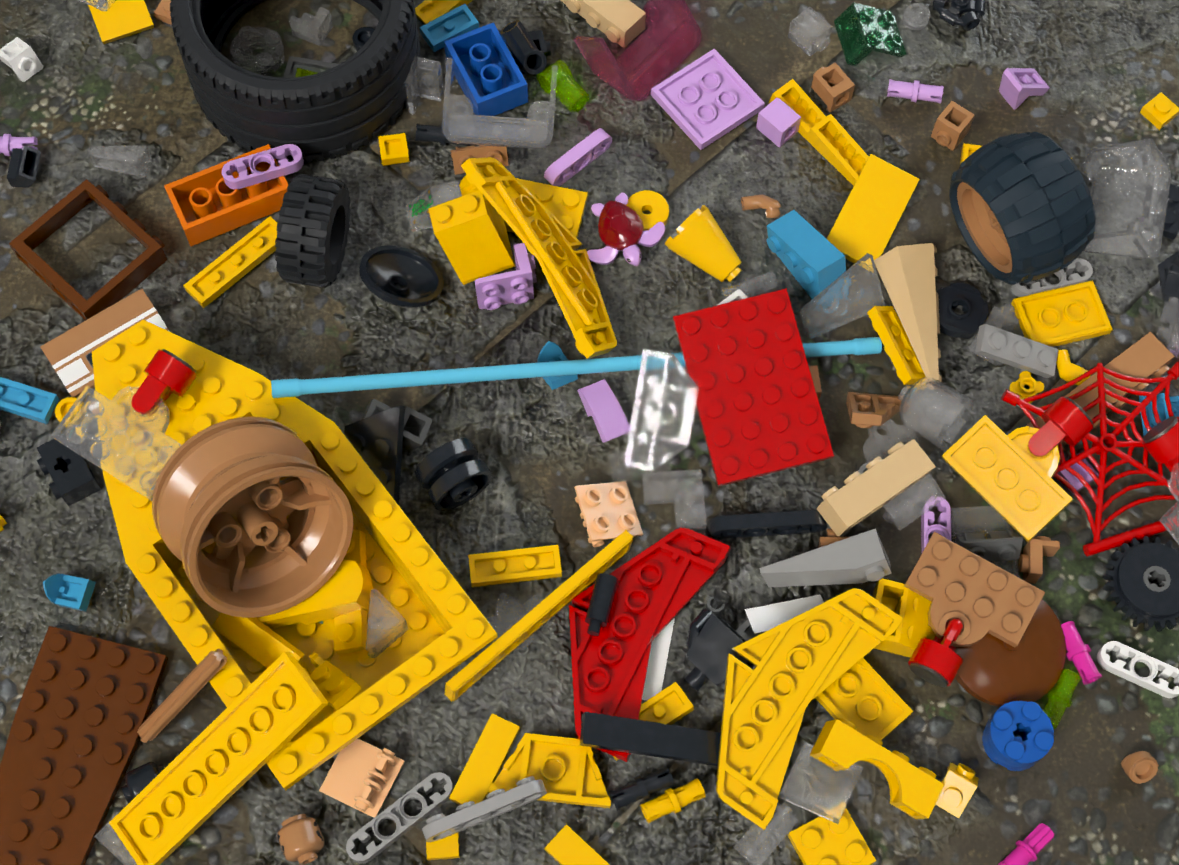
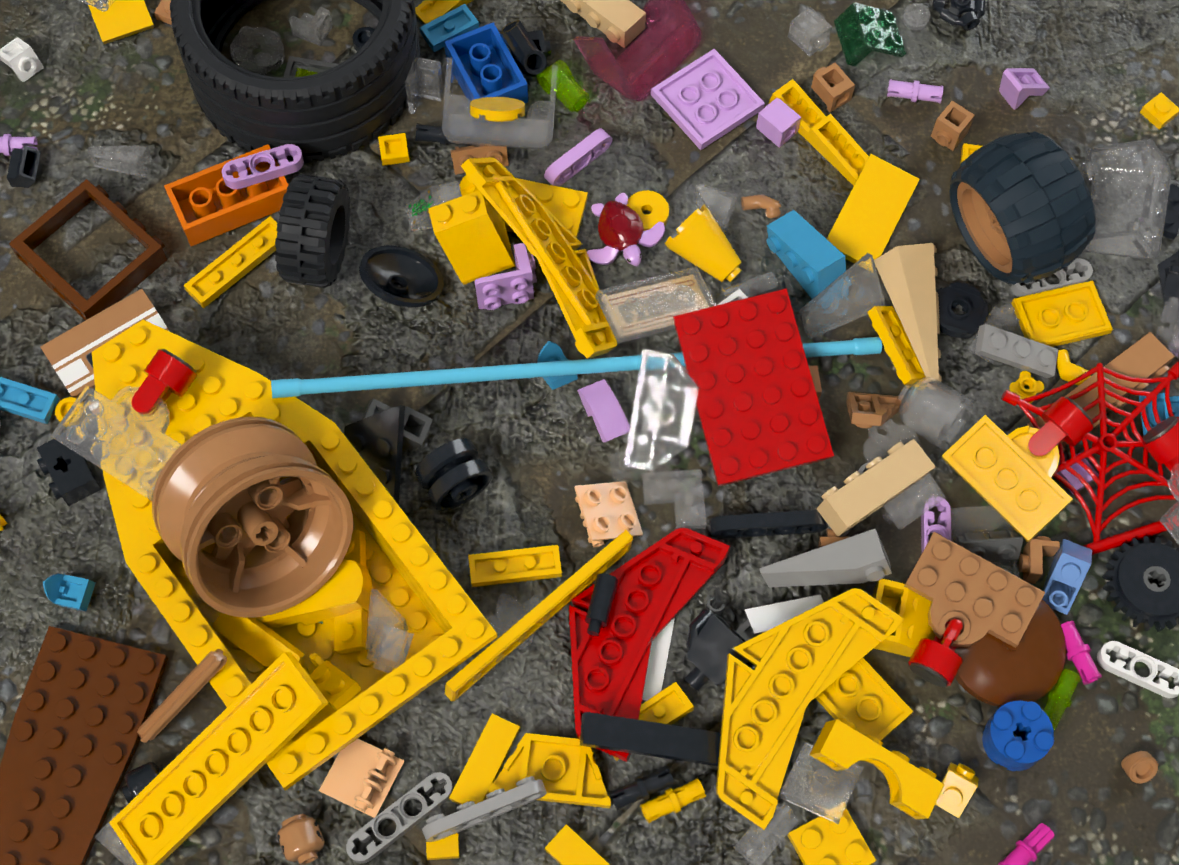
none -> clear brick [366,623,414,673]
none -> yellow tile [470,97,525,122]
none -> clear tile [595,266,717,344]
none -> clear slope [694,184,738,236]
none -> medium blue slope [1042,539,1092,615]

